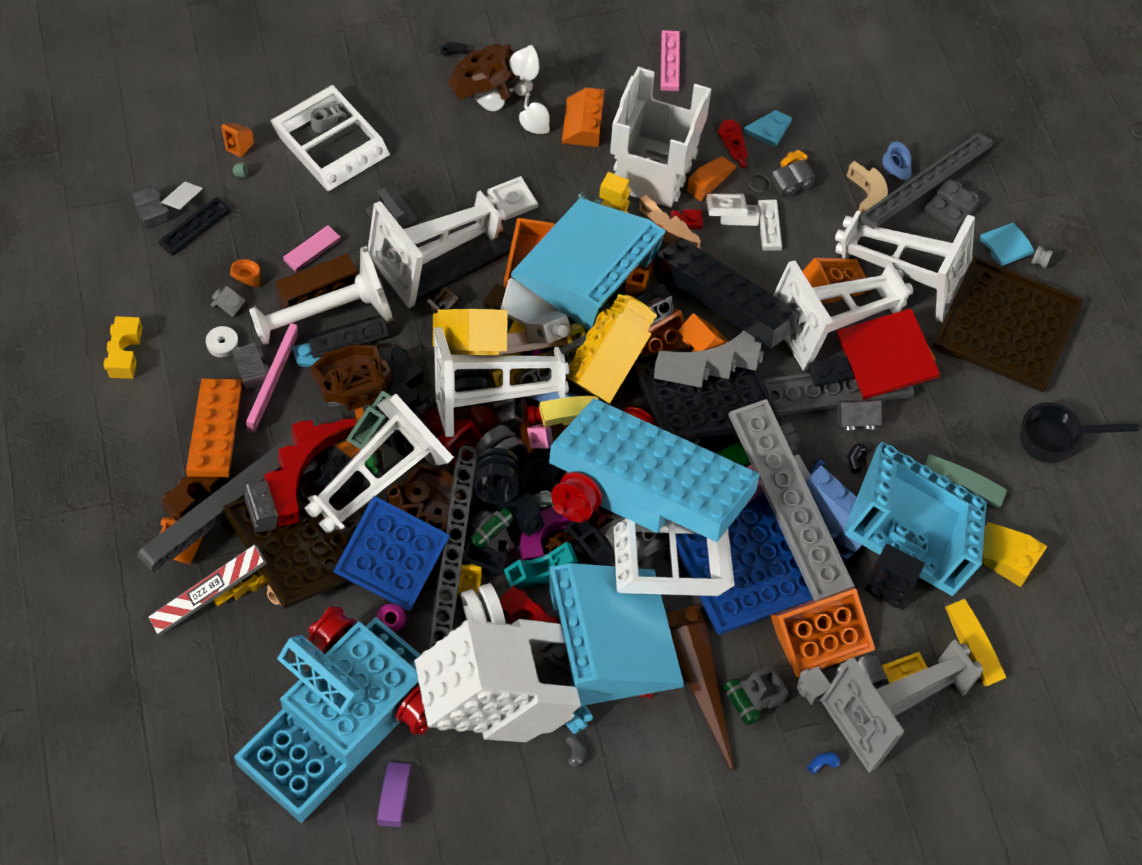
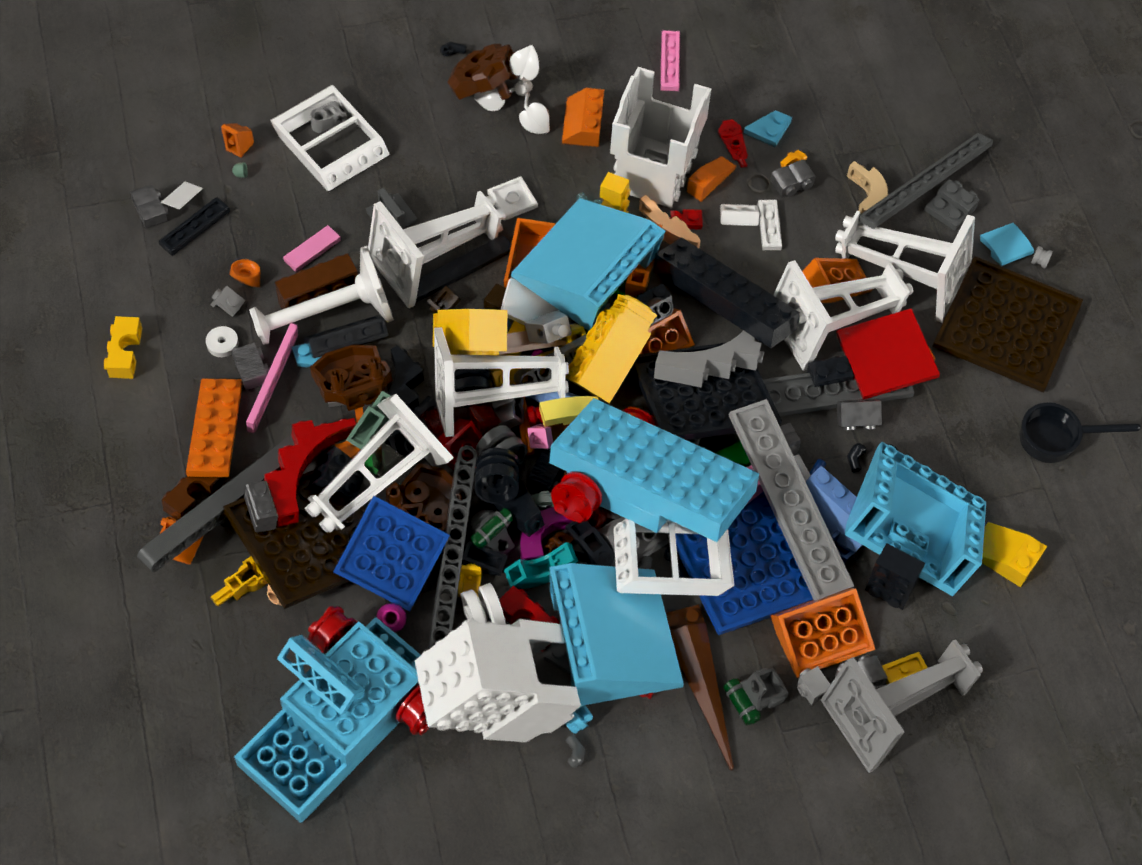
tile [149,545,267,636] -> none
medium lavender slope [377,762,411,828] -> none
orange slope [678,313,729,352] -> none
white tile [706,194,748,216] -> none
blue arm [807,752,841,774] -> none
medium blue piece [882,142,912,180] -> none
sand green slope [924,454,1007,509] -> none
yellow slope [945,599,1006,686] -> none

